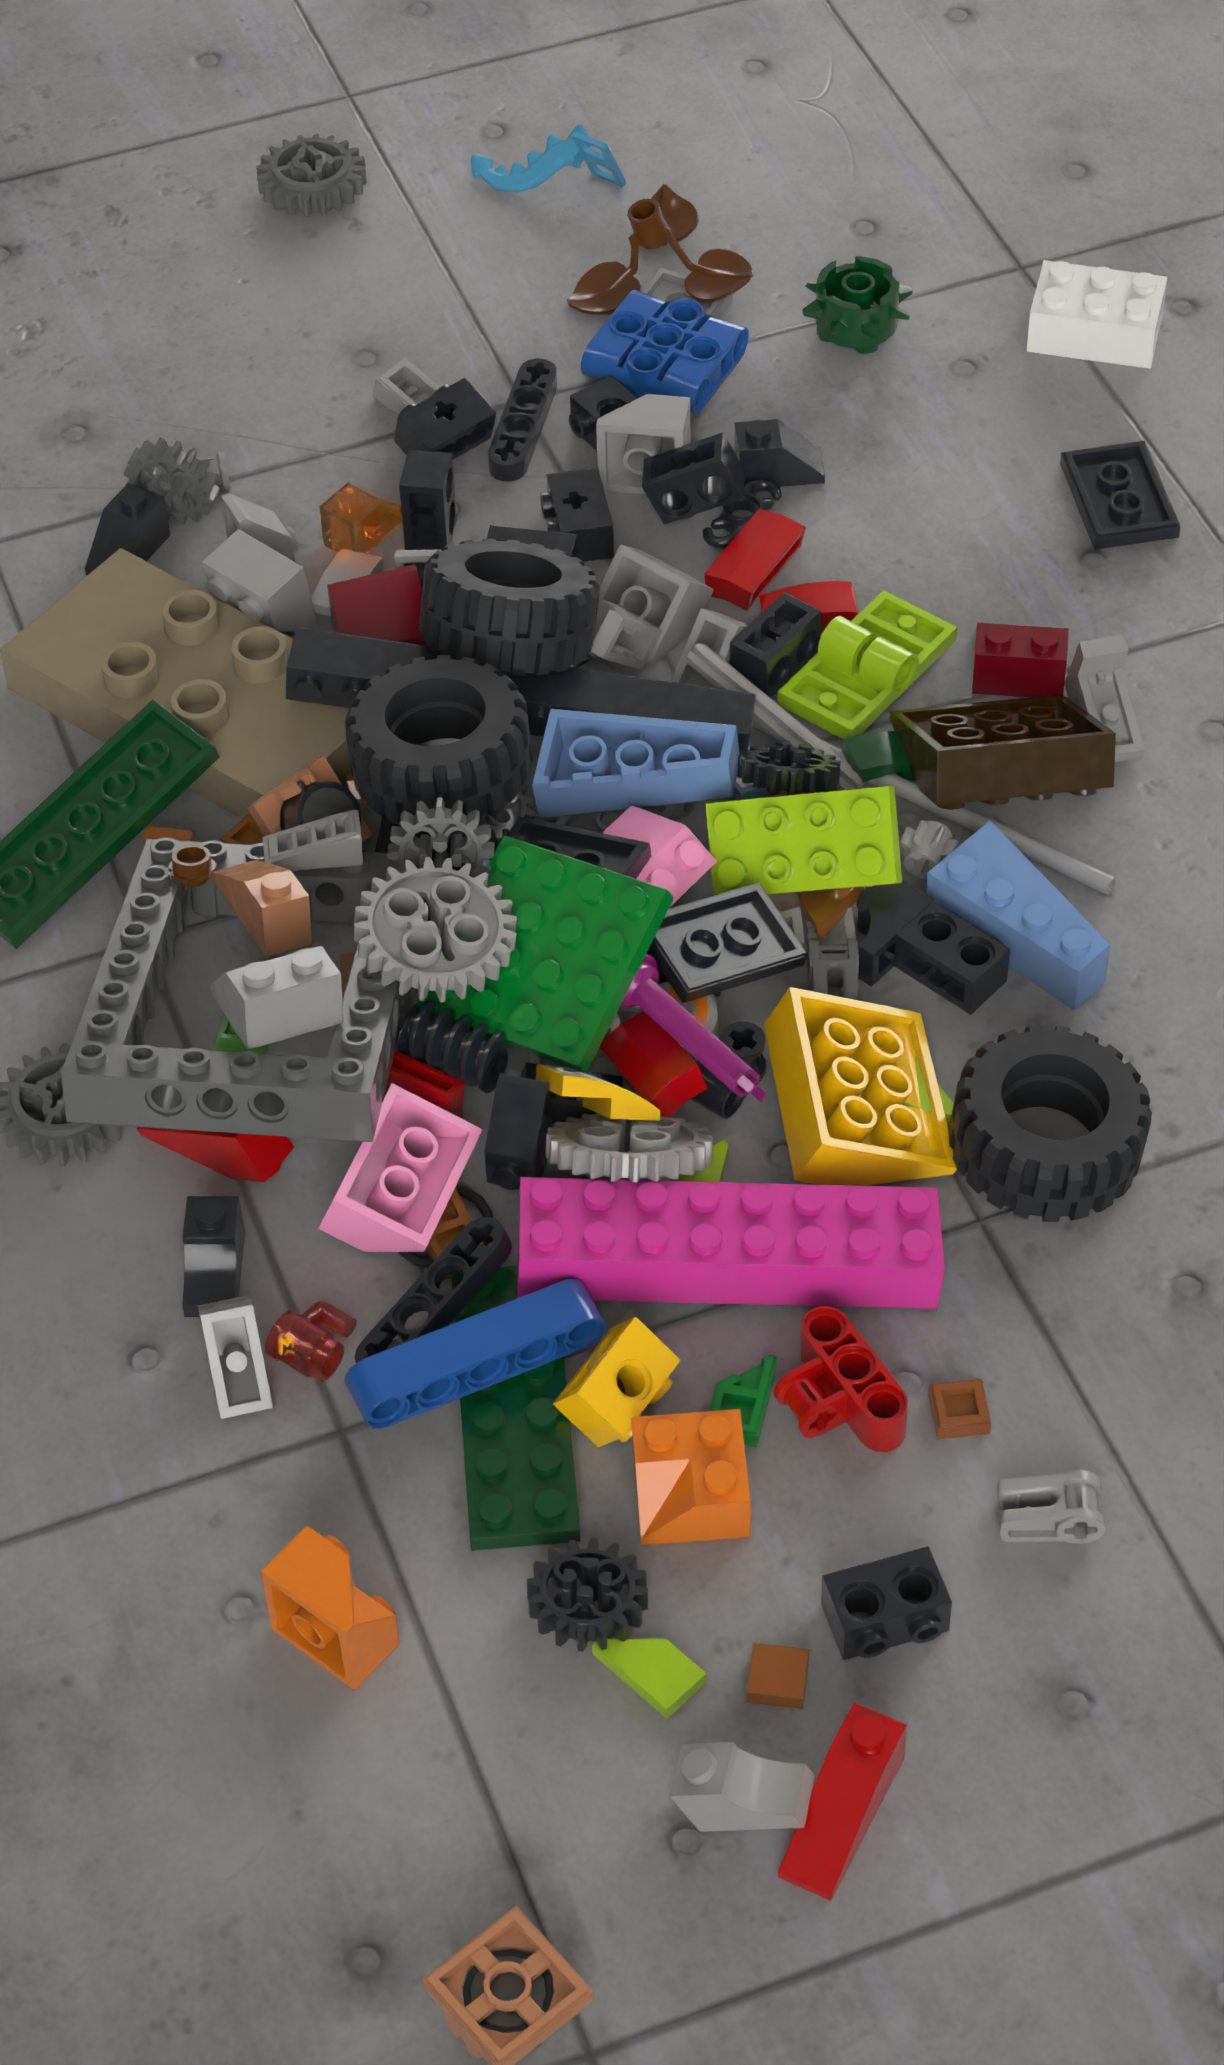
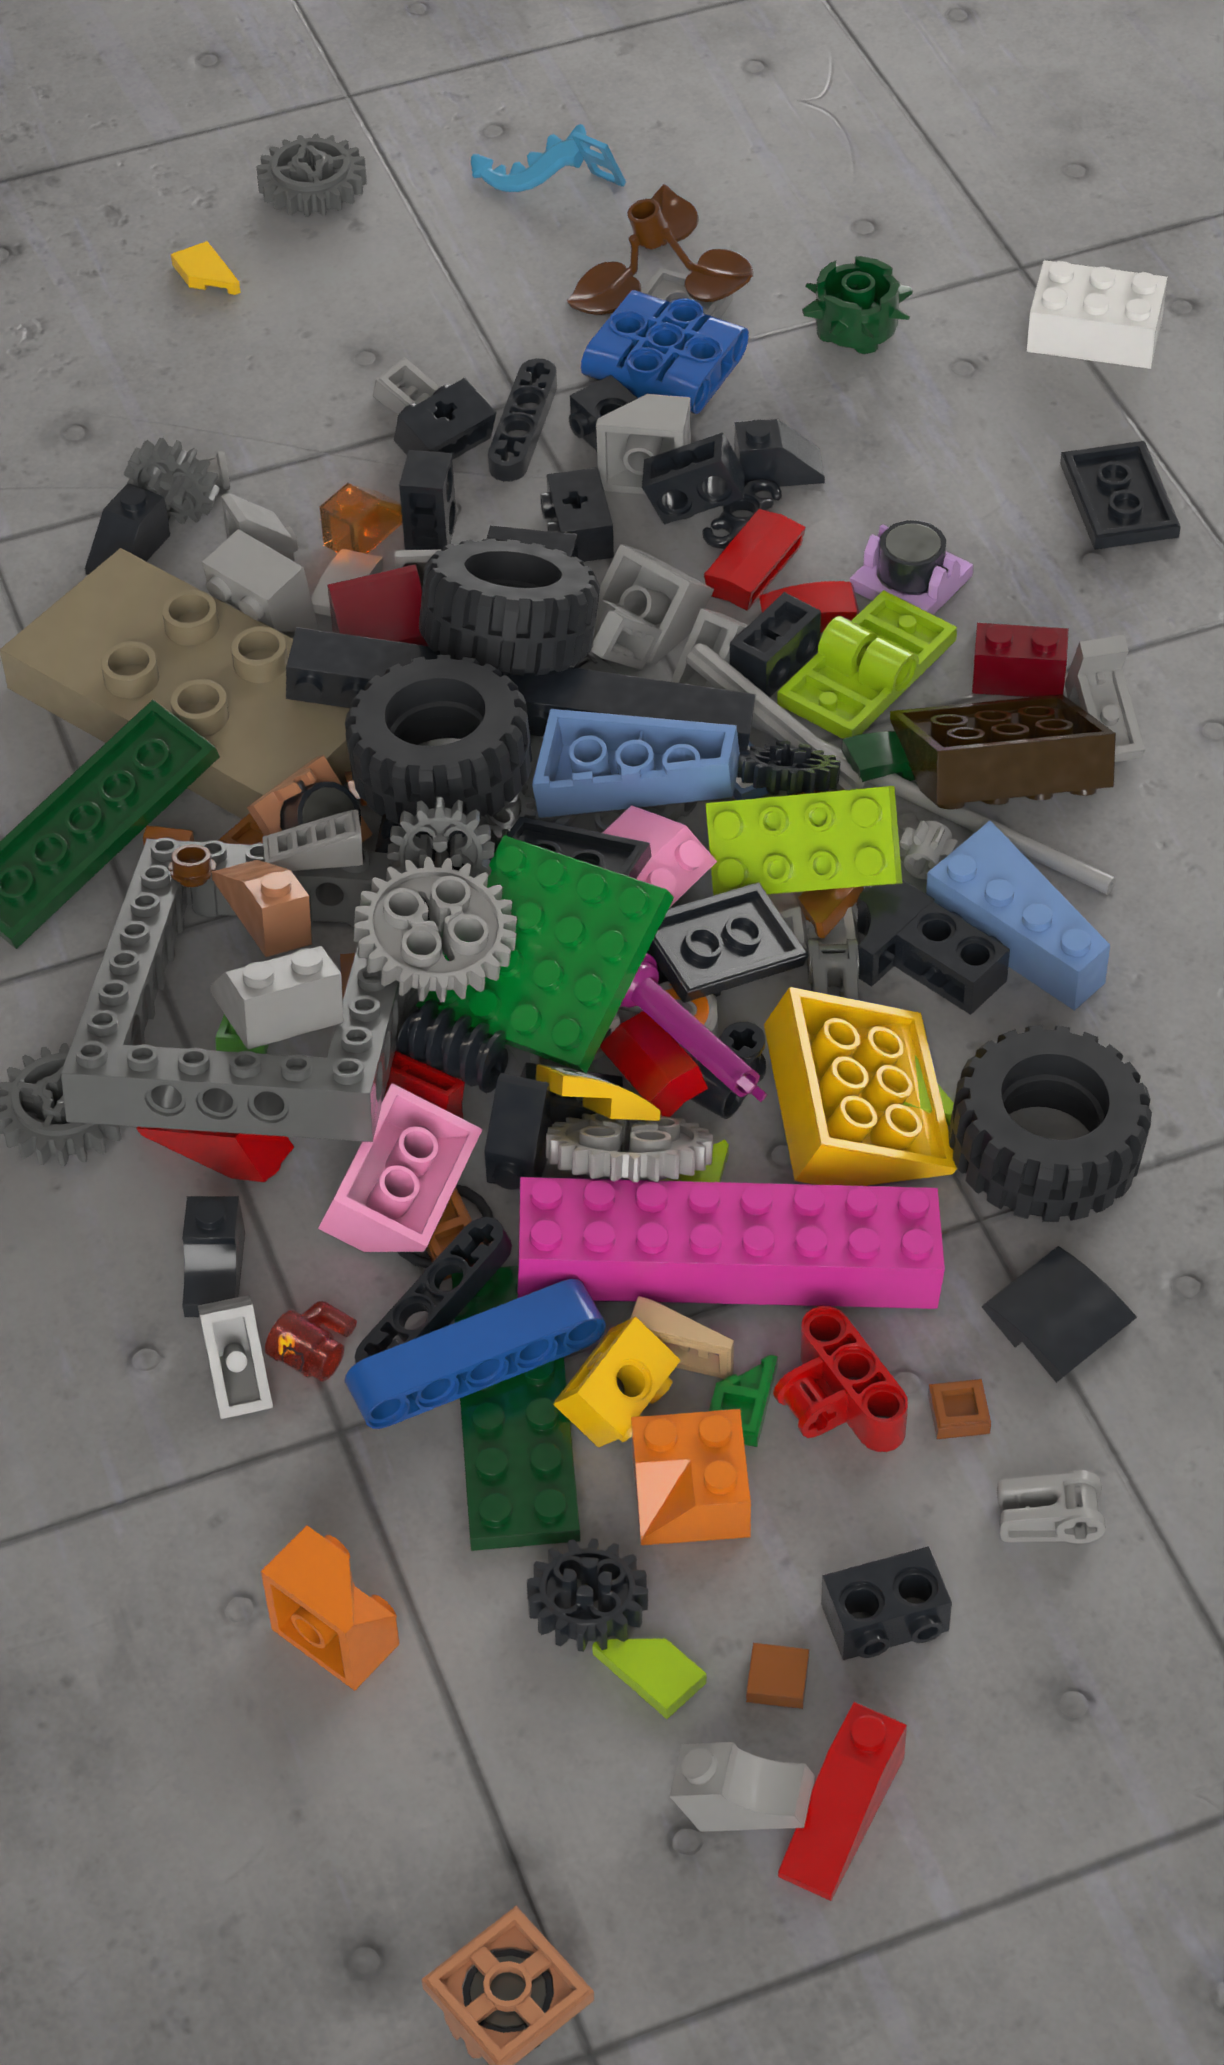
none -> yellow tile [171,241,241,295]
none -> tan slope [630,1296,734,1379]
none -> piece [850,520,973,615]
none -> black slope [982,1246,1137,1383]

